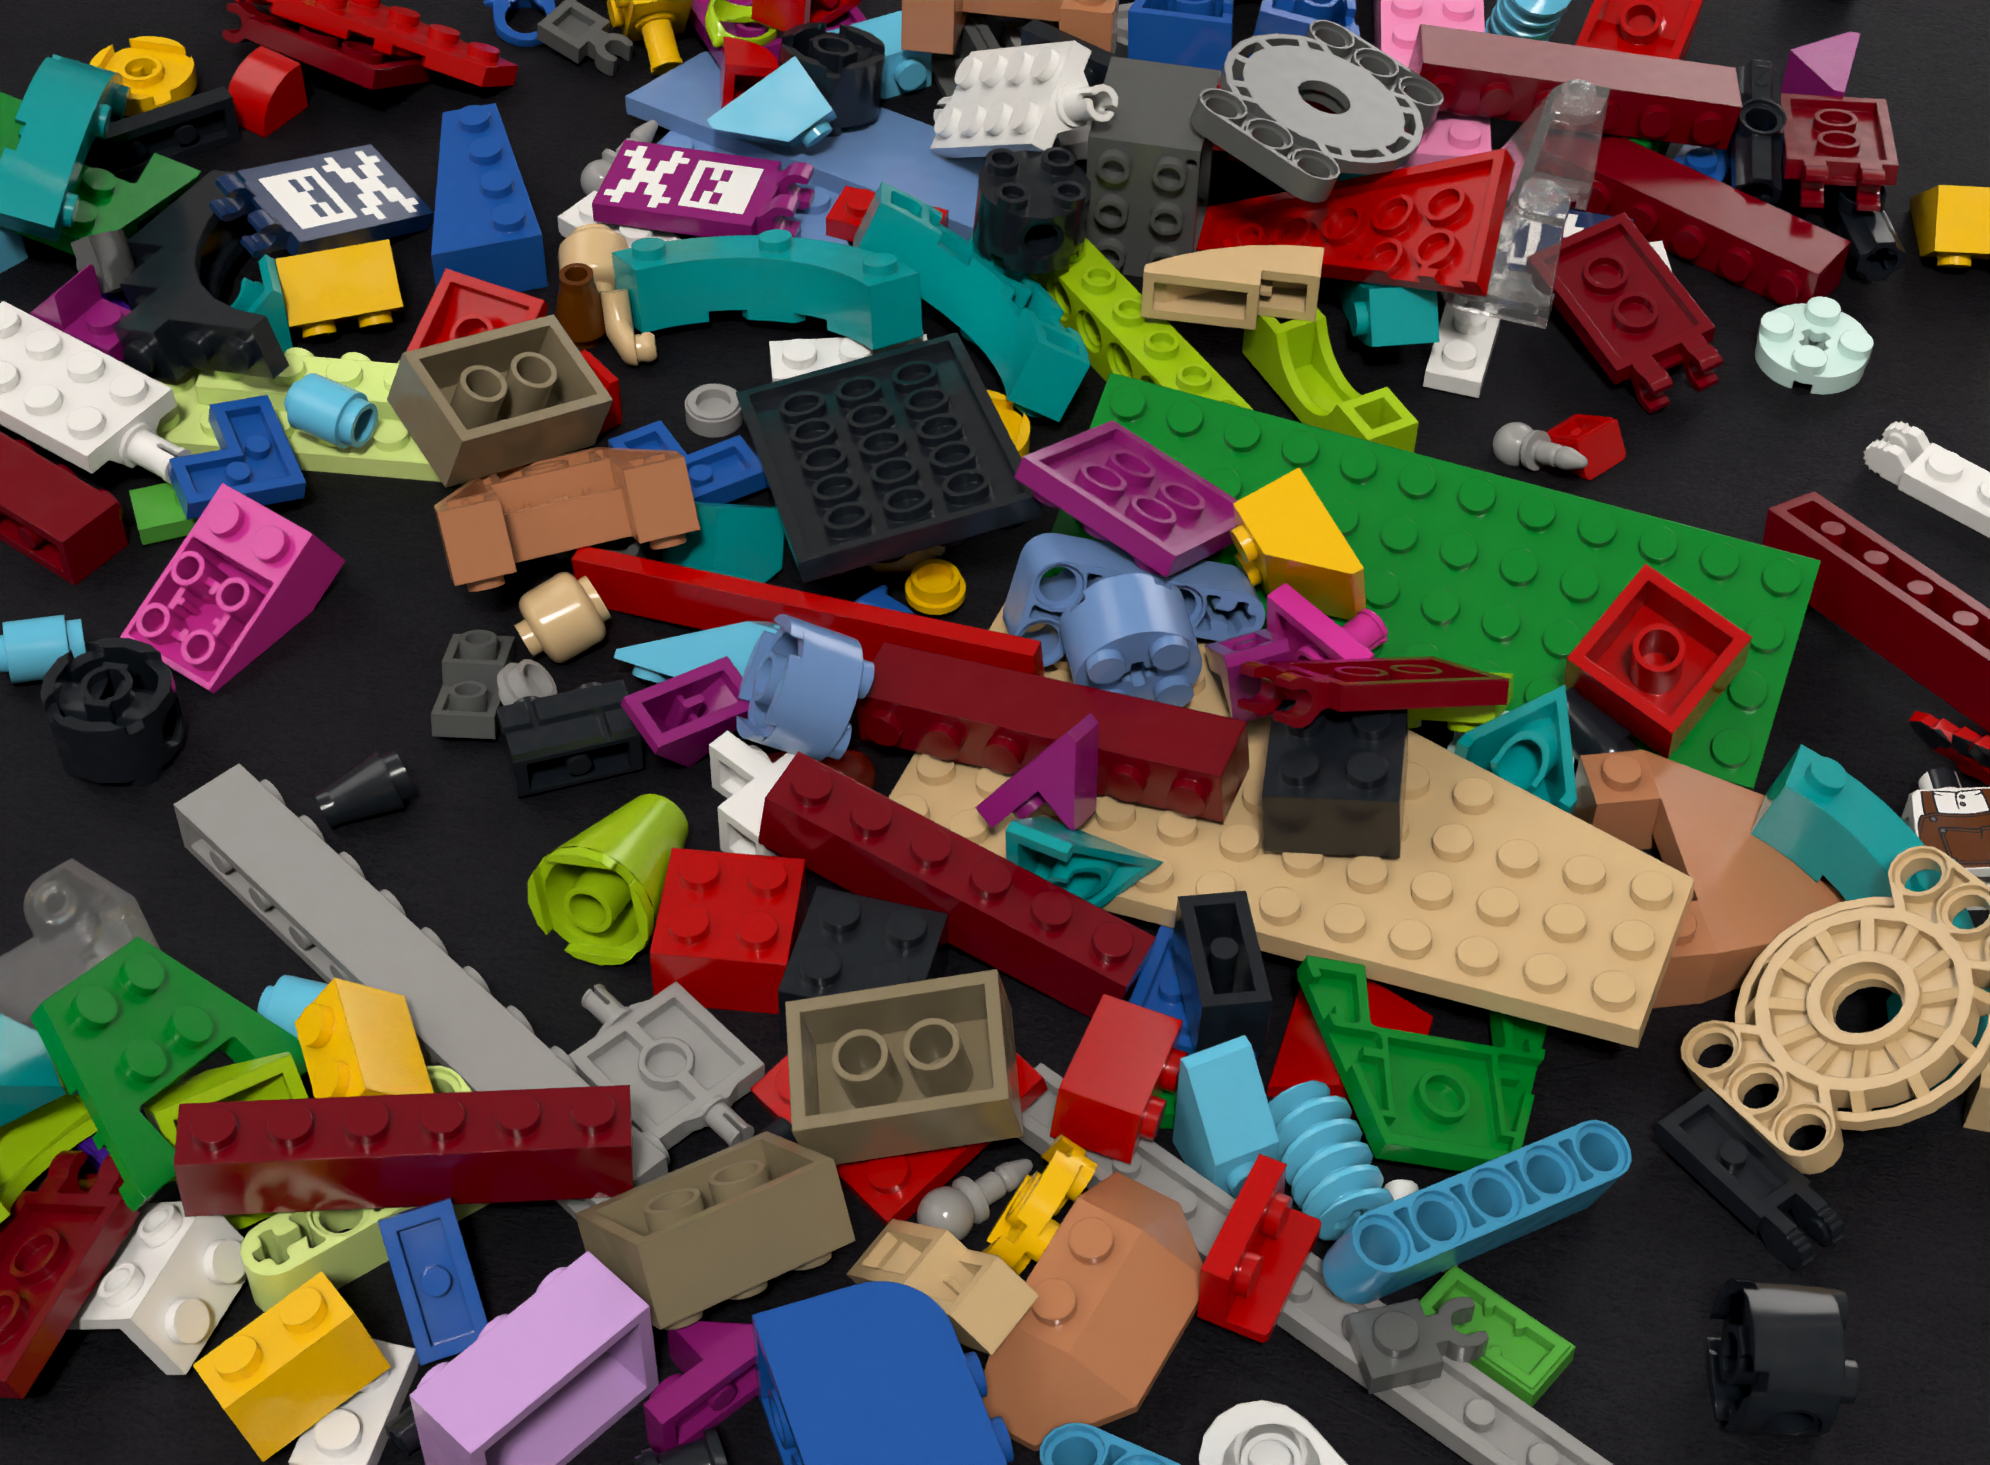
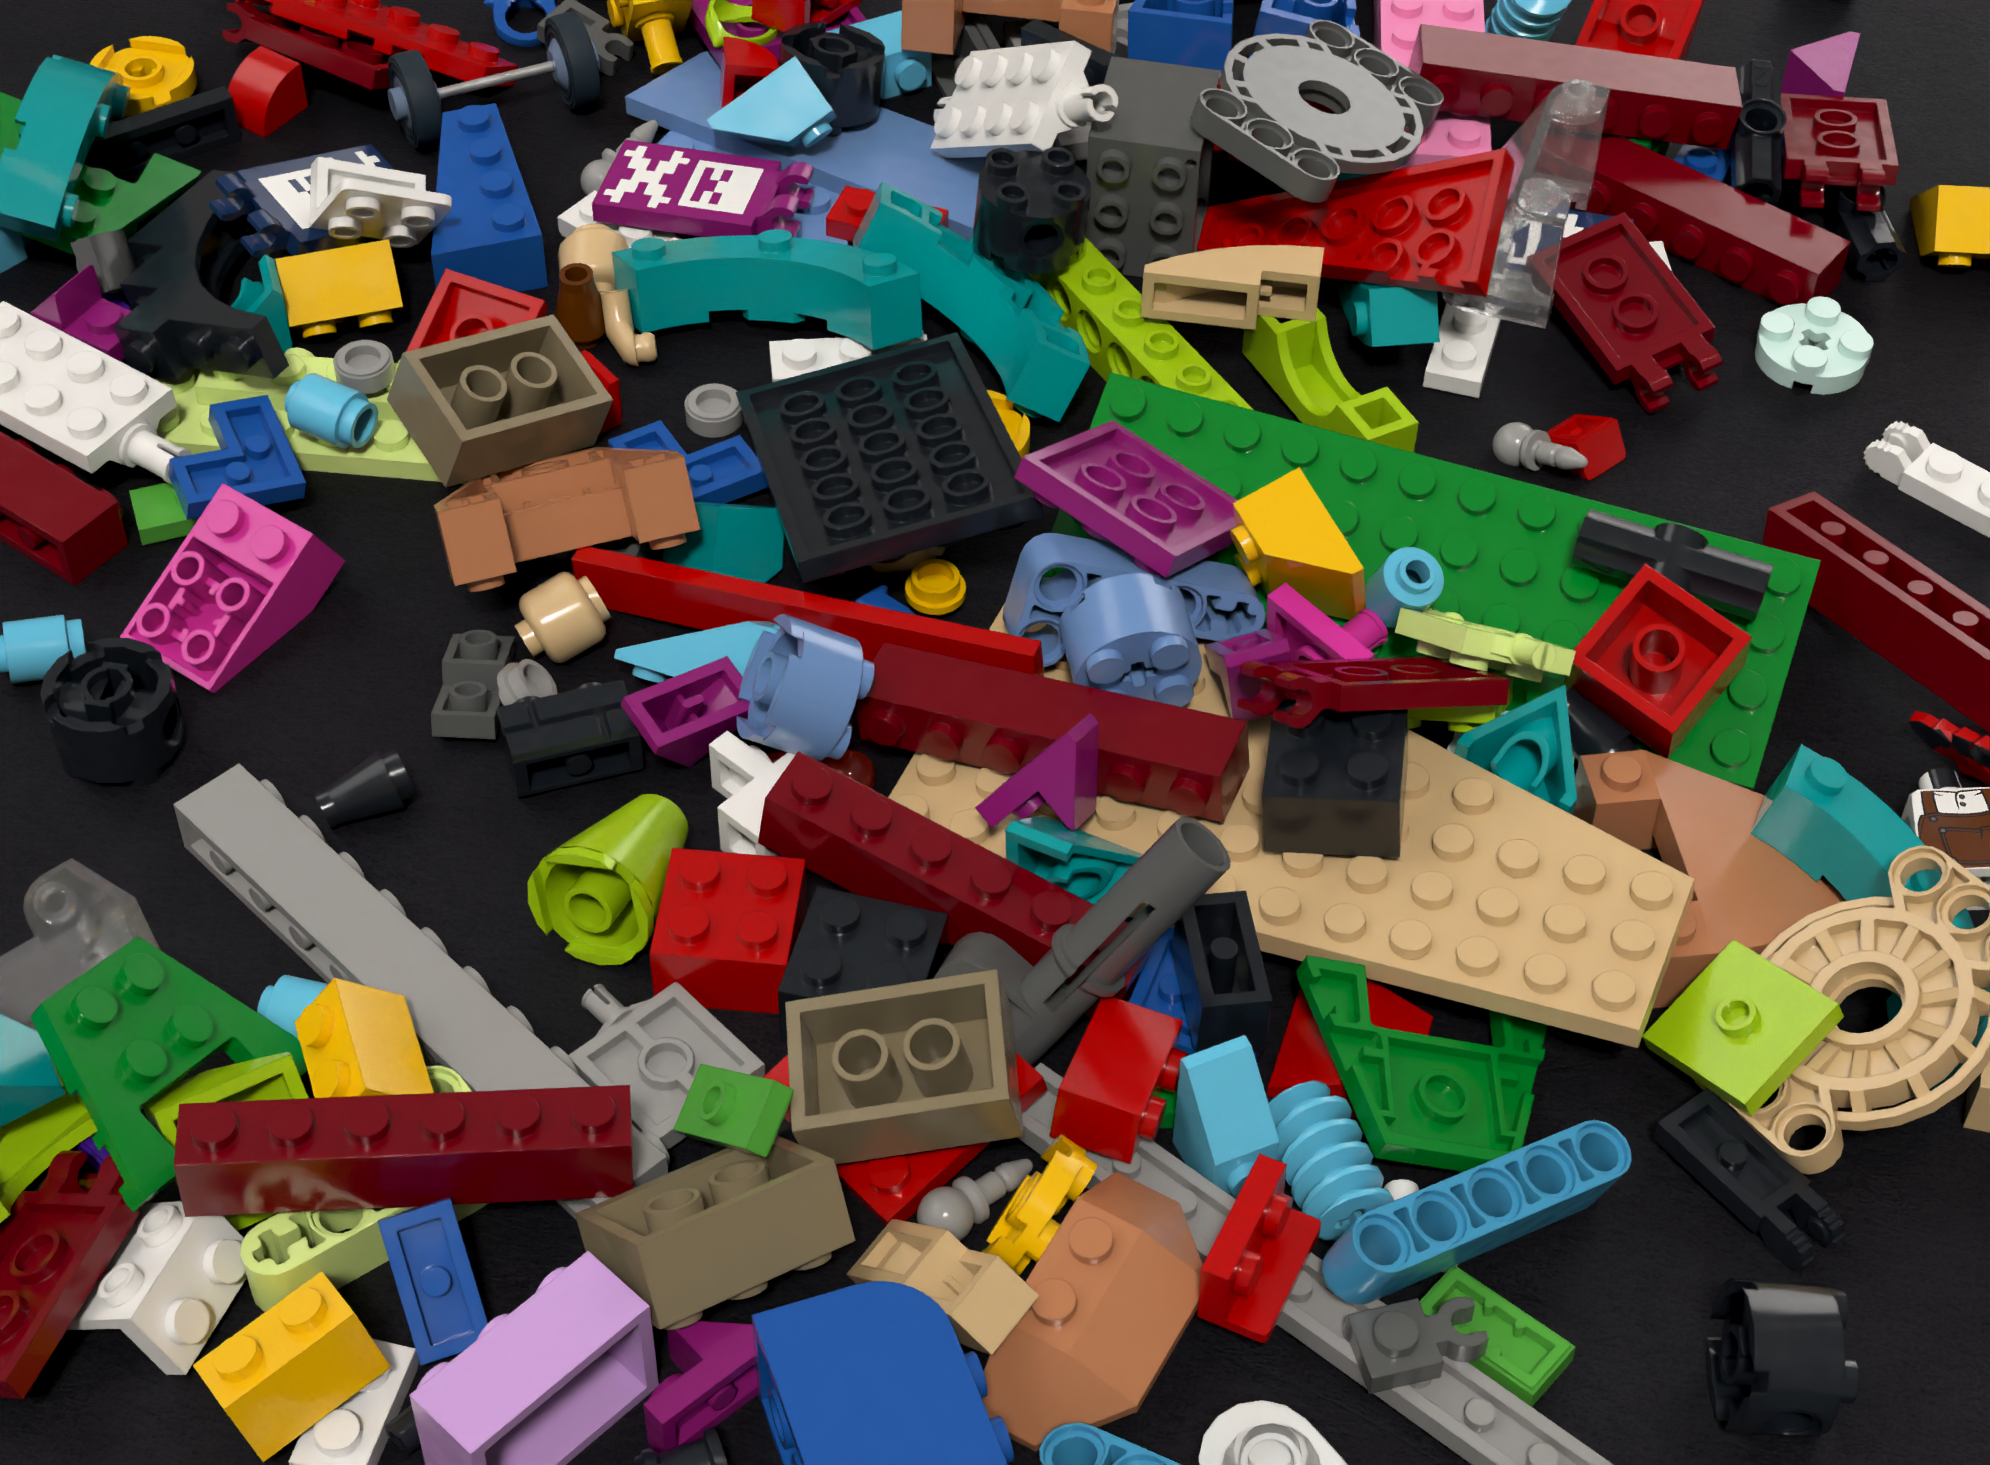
none -> white bracket [310,157,452,248]
none -> light grey tile [333,340,395,394]
none -> black axle [387,12,601,149]
none -> bright green plate [673,1063,794,1158]
none -> dark grey piece [934,817,1231,1066]
none -> medium azure brick [1365,547,1444,628]
none -> yellowish green plate [1395,608,1576,682]
none -> black piece [1571,509,1774,621]
none -> lime plate [1642,939,1844,1117]

